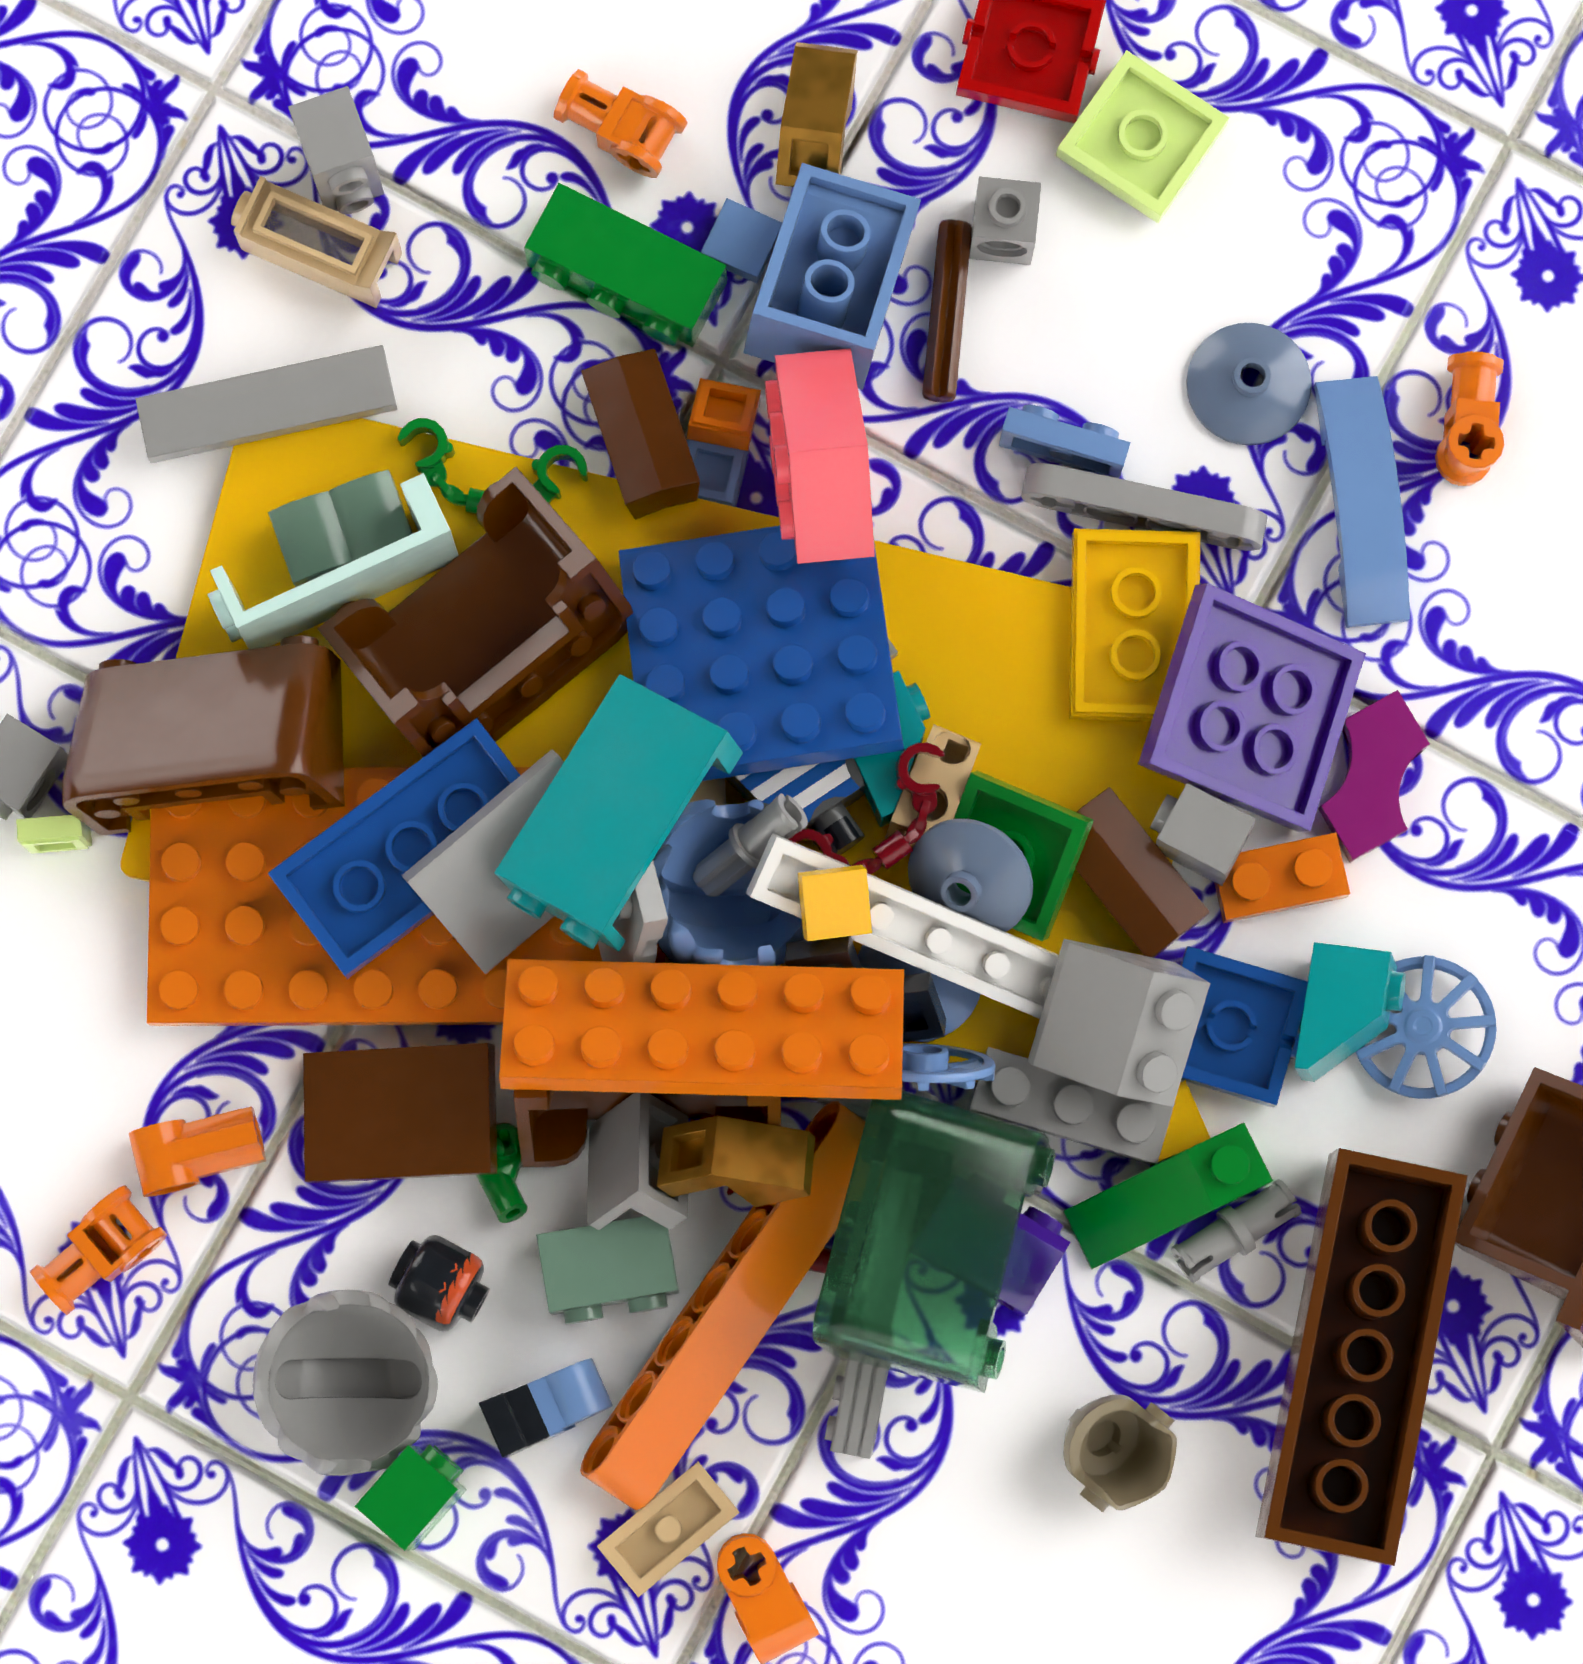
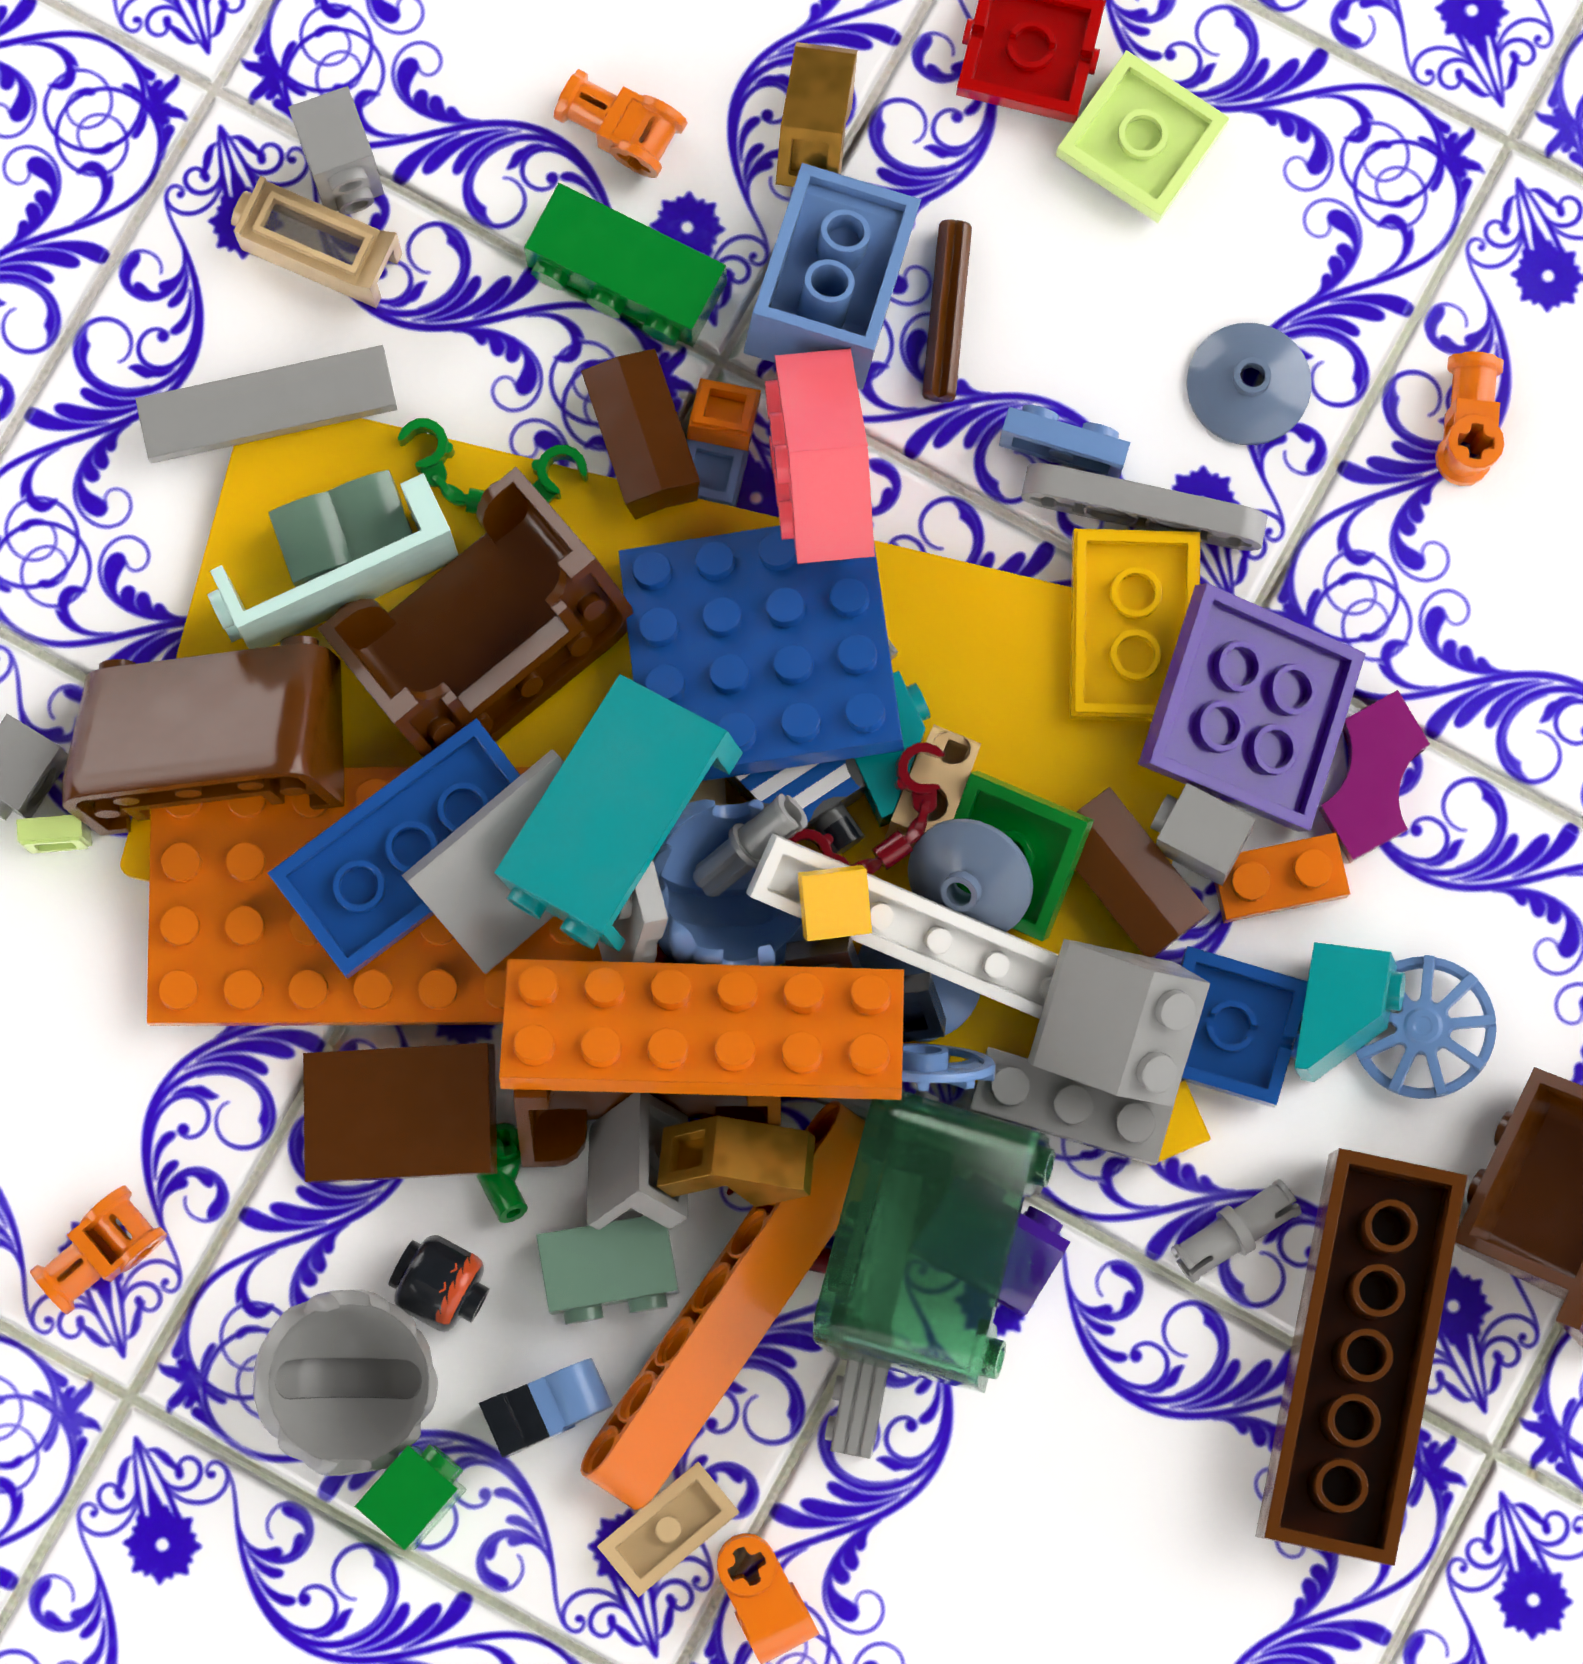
orange piece [128,1106,266,1197] -> none
medium blue tile [701,198,782,284] -> none
light grey brick [969,176,1041,265] -> none
green slope [1063,1122,1273,1270] -> none
dark tan cap [1063,1395,1177,1512] -> none
medium blue slope [1314,376,1410,628] -> none

